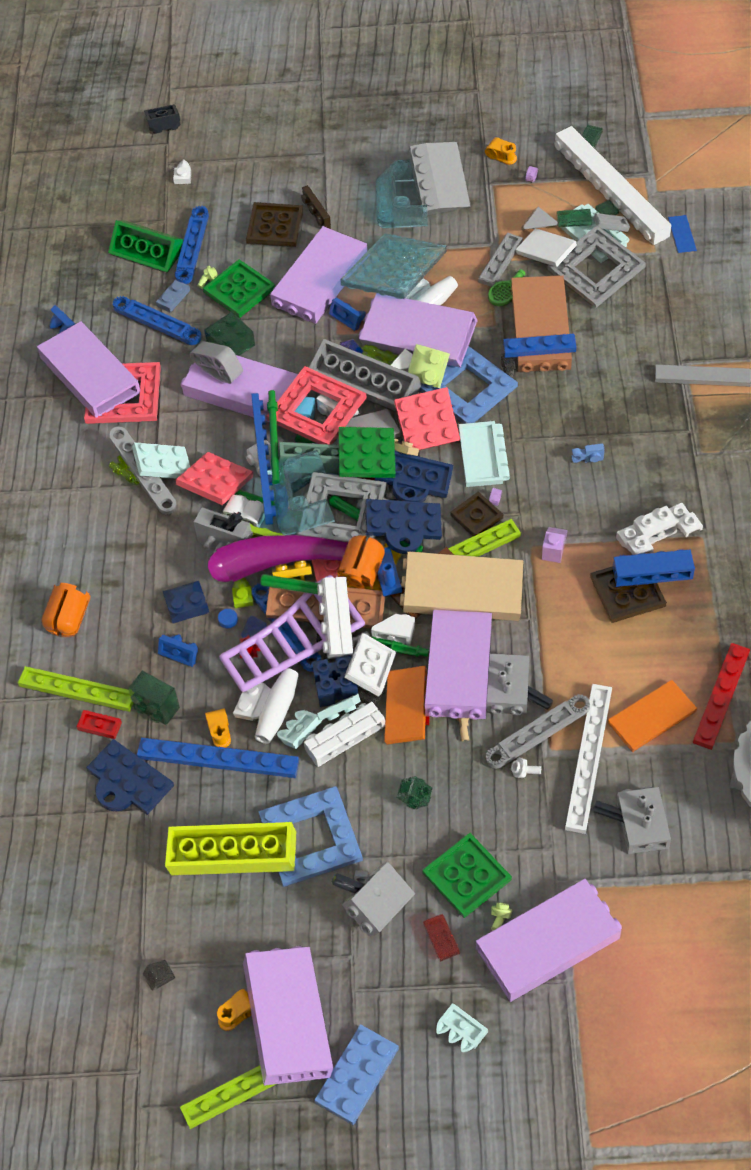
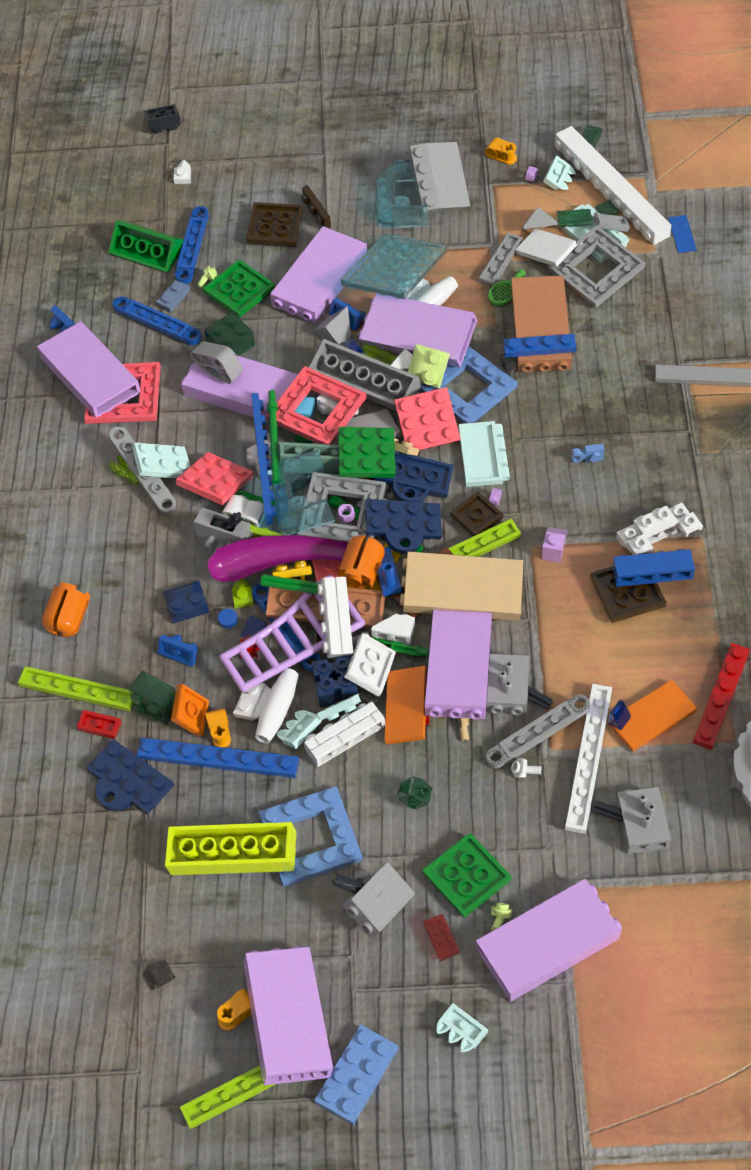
none -> orange tile [171,683,209,737]
none -> light grey slope [313,306,351,346]
none -> lavender axle [338,504,355,523]
none -> light aqua plate [543,156,576,190]
none -> clear blue slope [608,699,631,730]

